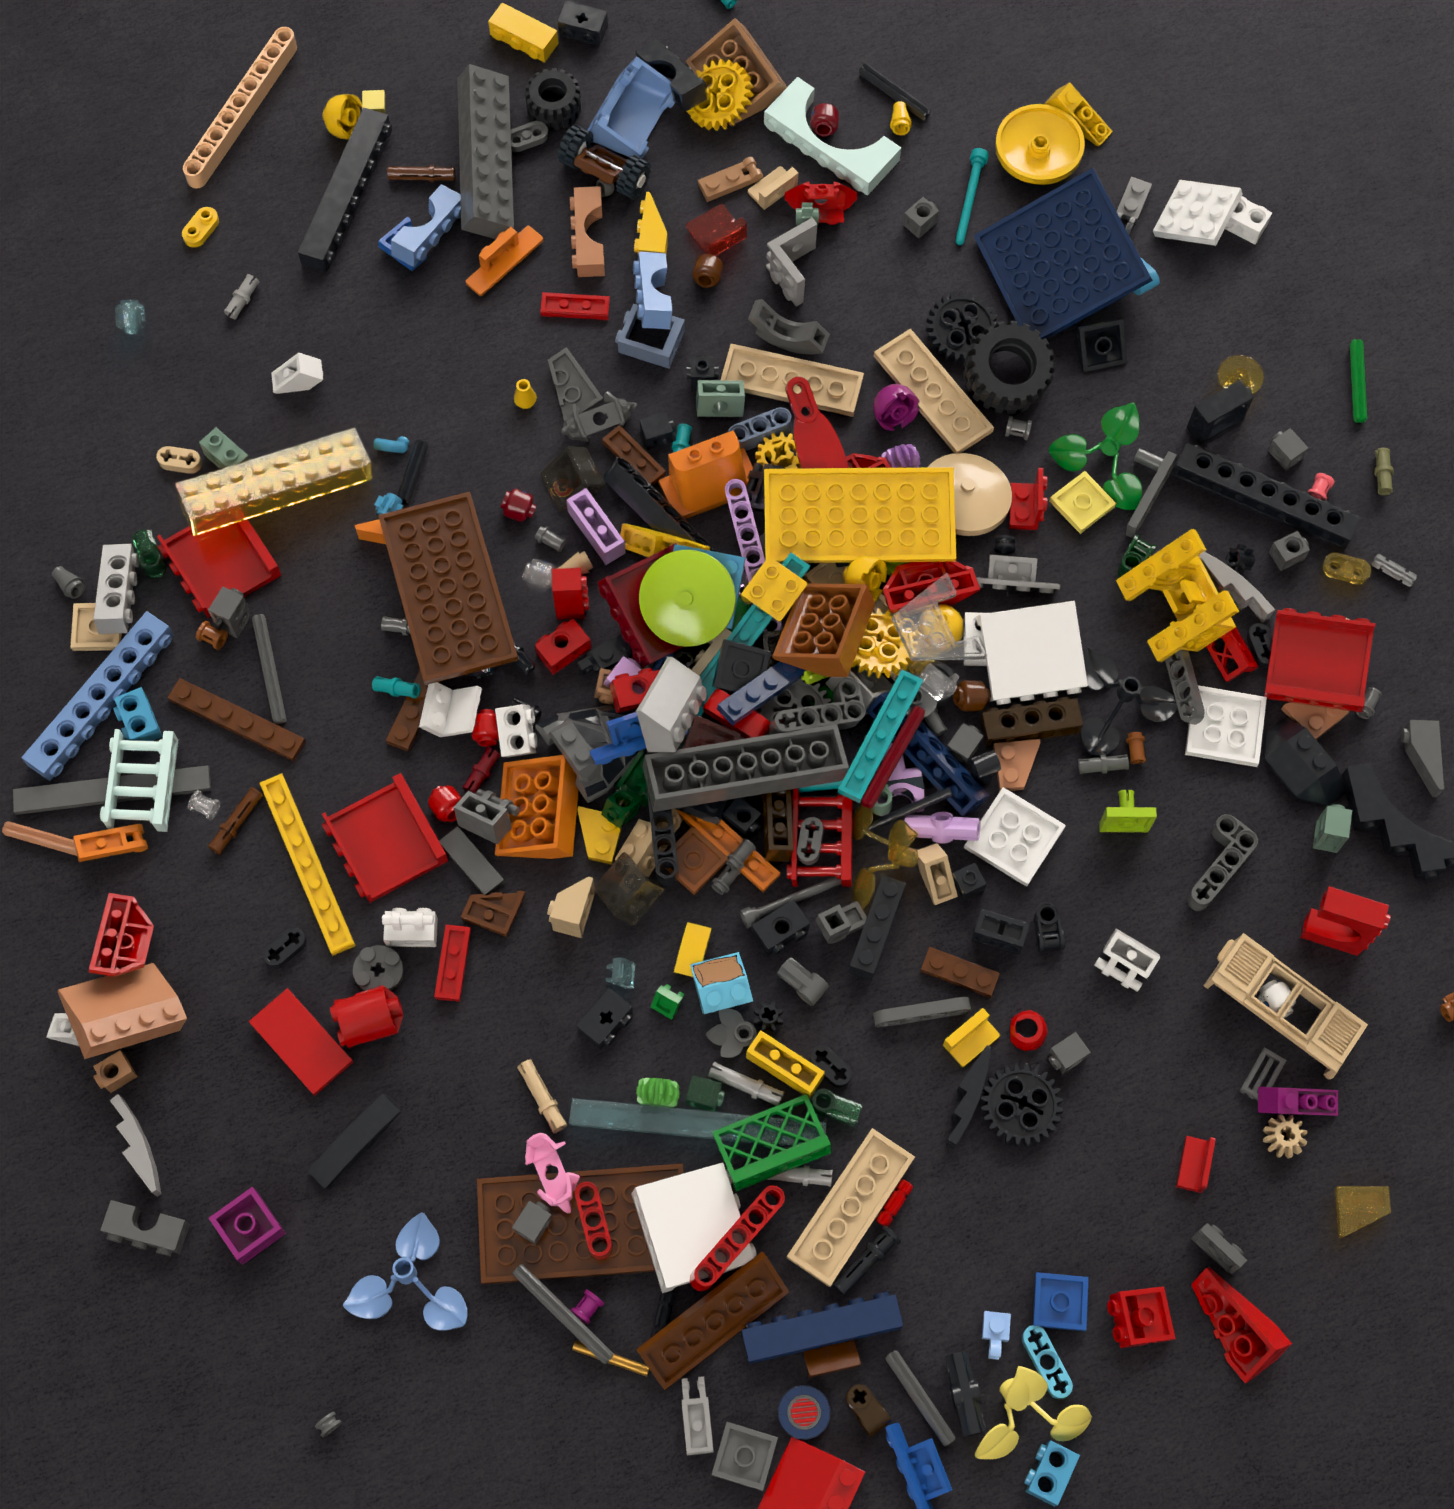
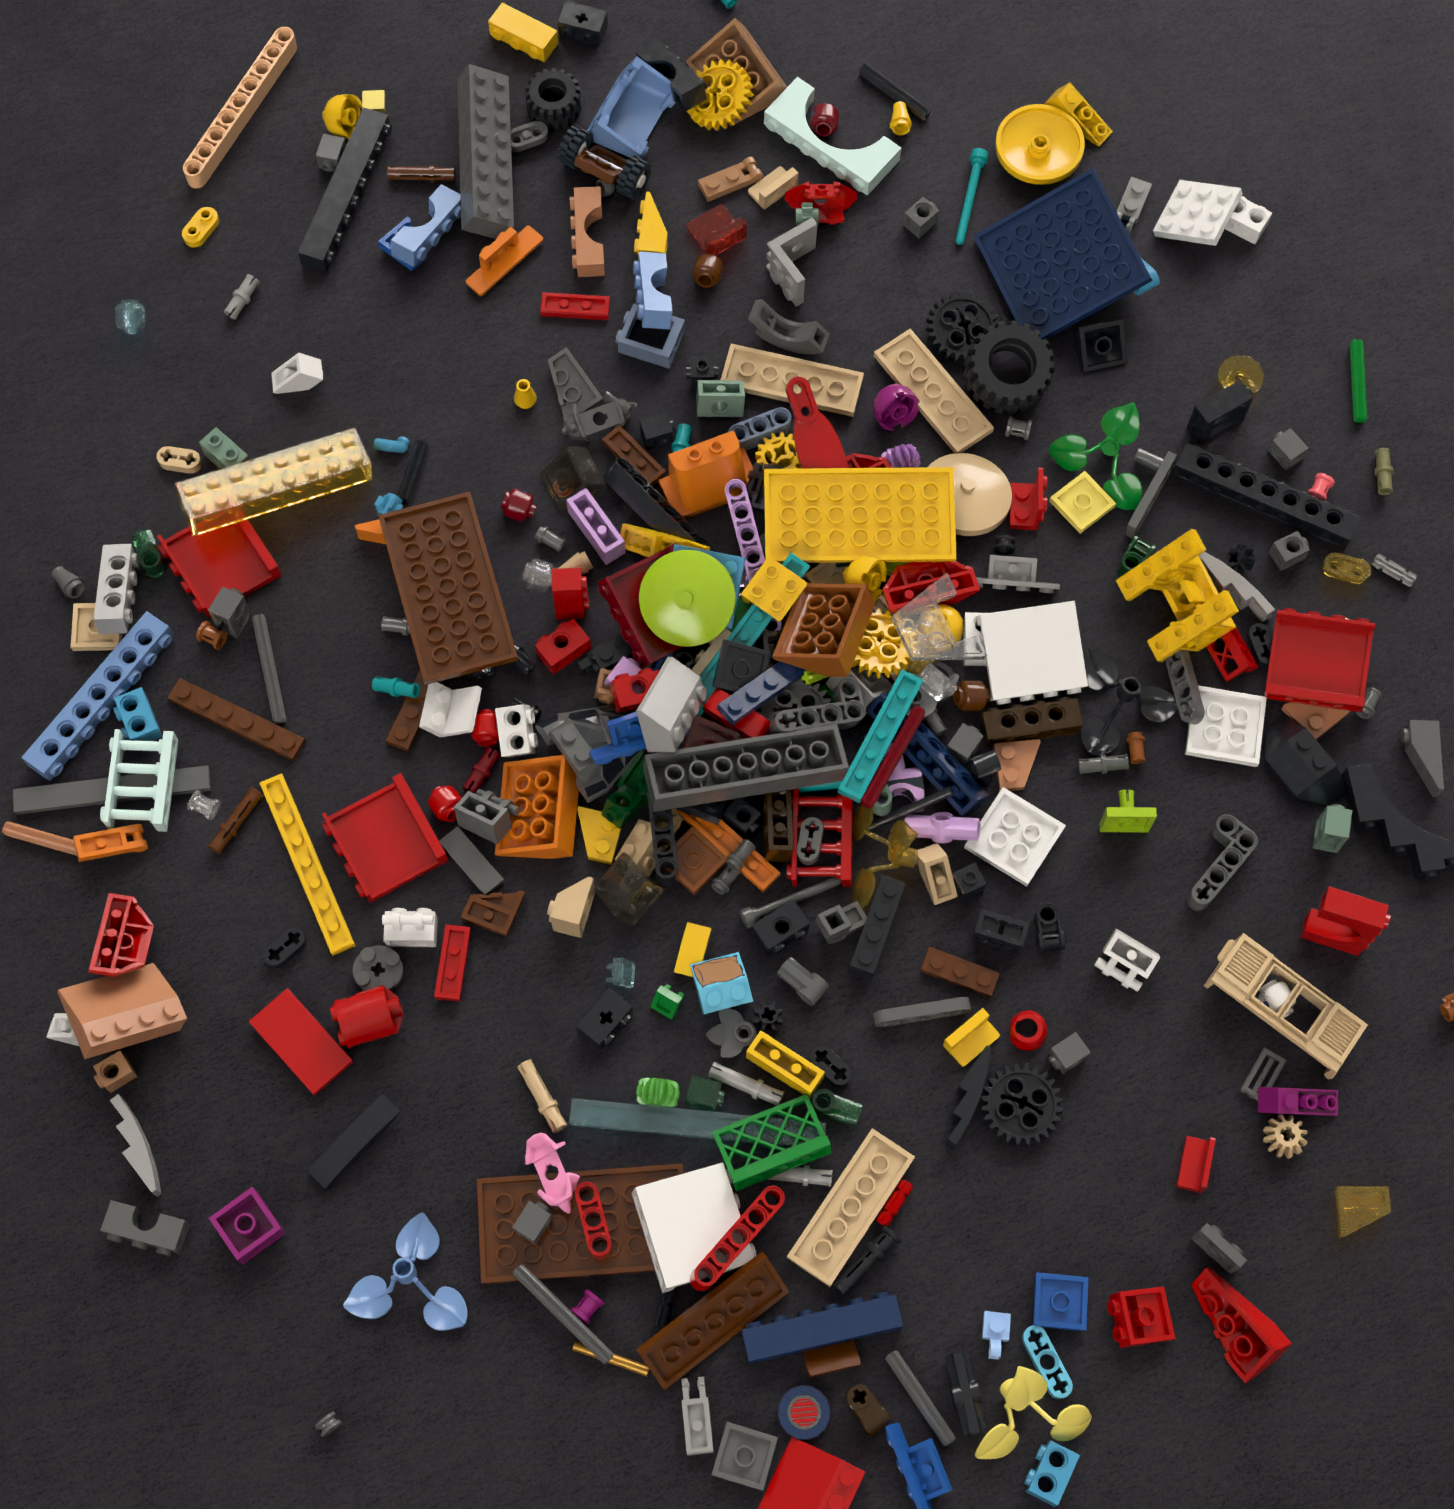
none -> brick [316,134,346,172]

